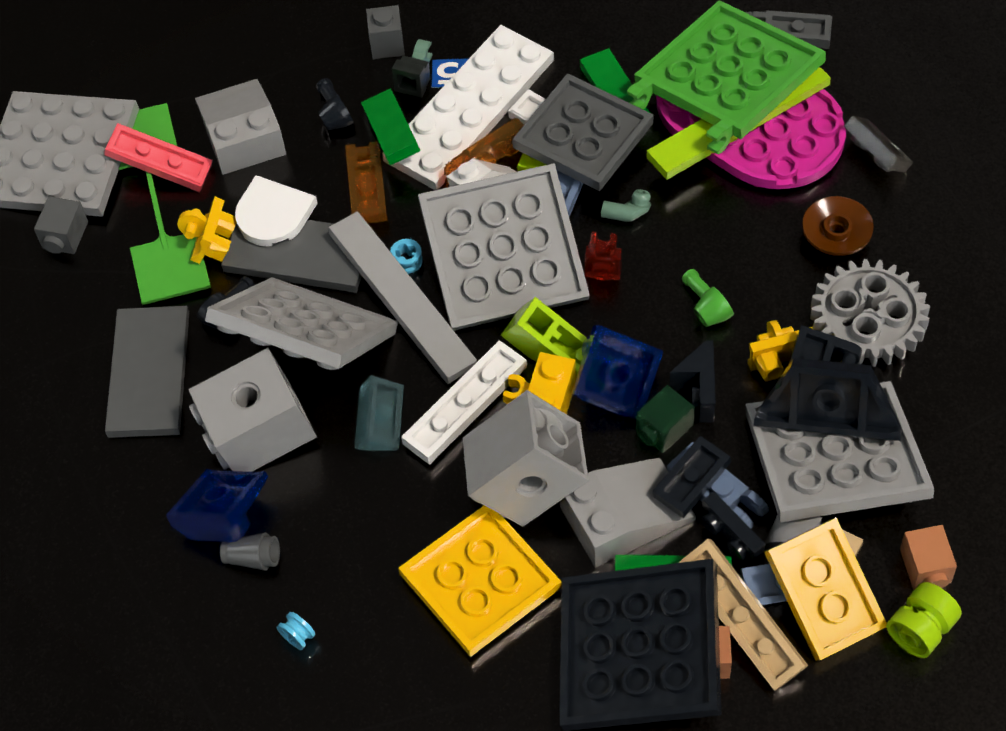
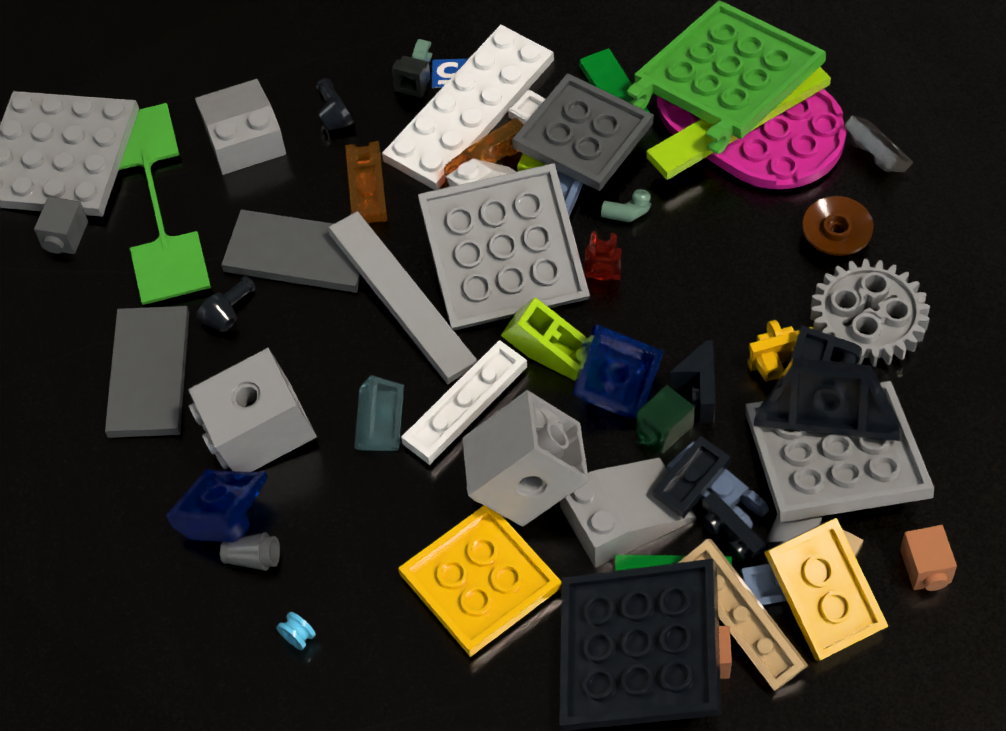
coral tile [104,123,213,192] -> none
yellow hips [177,196,237,264] -> none
light grey plate [205,277,398,370] -> none
white tile [235,175,317,247] -> none
green tile [361,88,421,165] -> none
dark grey brick [366,5,405,59] -> none
medium azure bush [390,238,423,274] -> none
yellow brick [503,352,576,414] -> none
bright green bar [682,269,734,327] -> none
dark grey hinge [745,10,832,49] -> none
lime wheel [886,582,962,658] -> none

